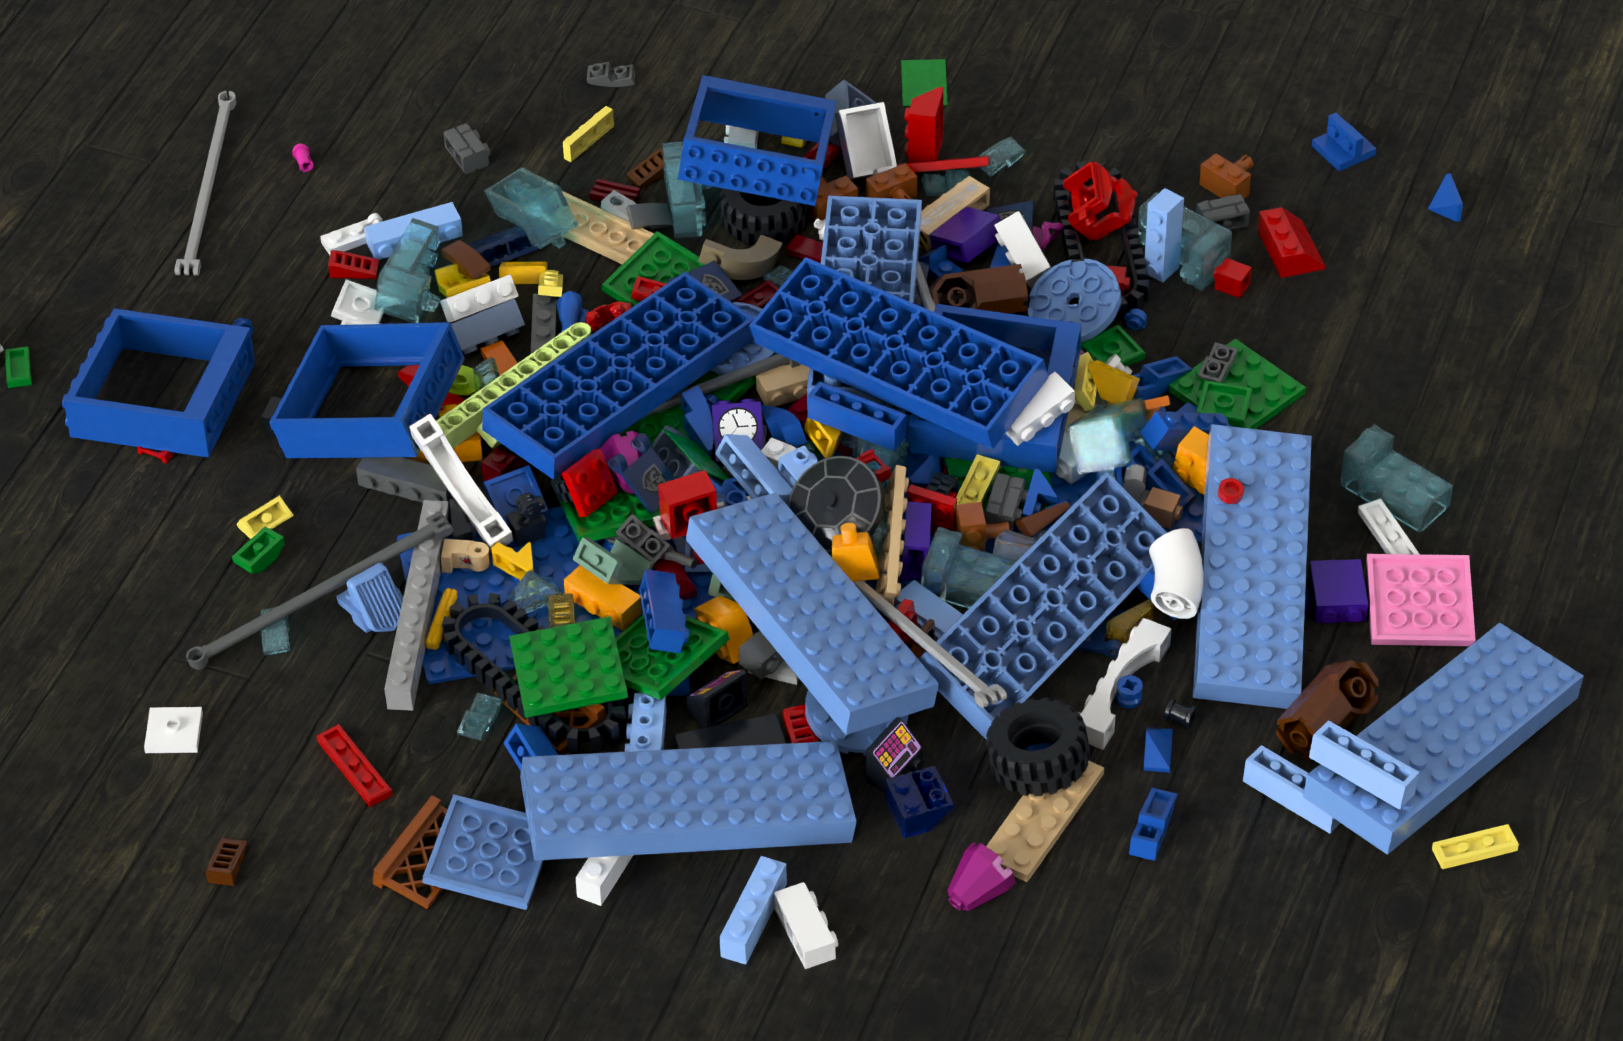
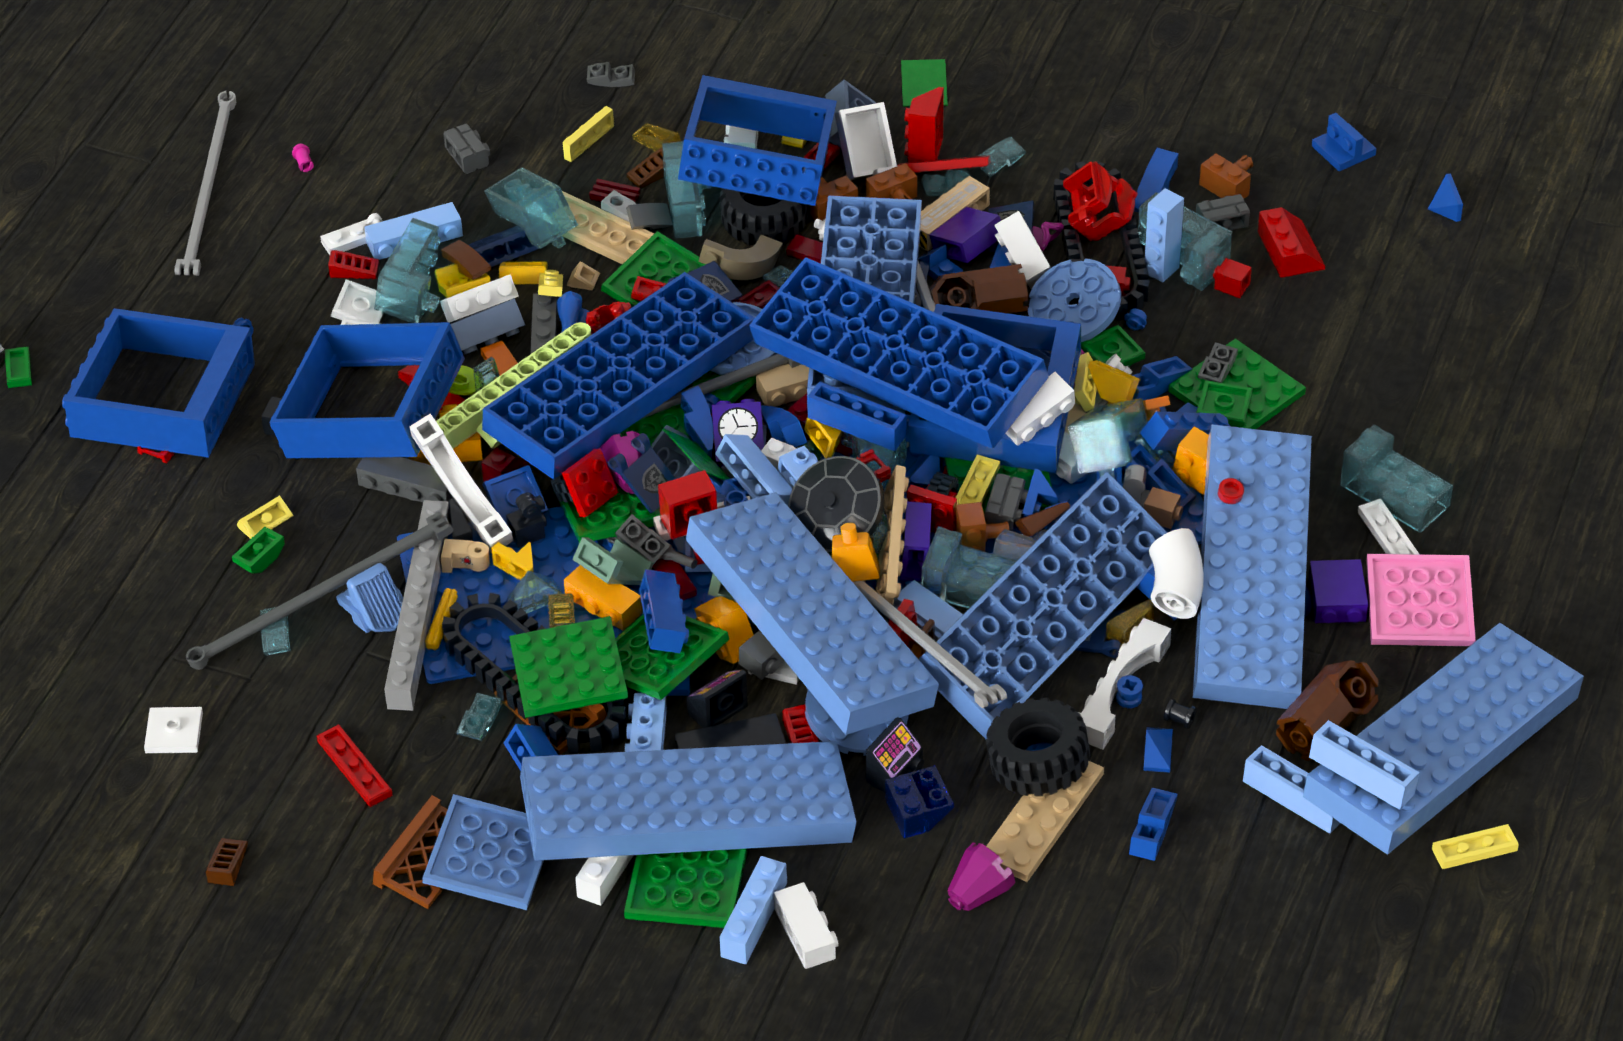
none -> tan slope [567,261,600,290]
none -> green plate [624,849,748,928]
none -> clear yellow slope [632,123,682,155]
none -> blue slope [1134,148,1179,215]

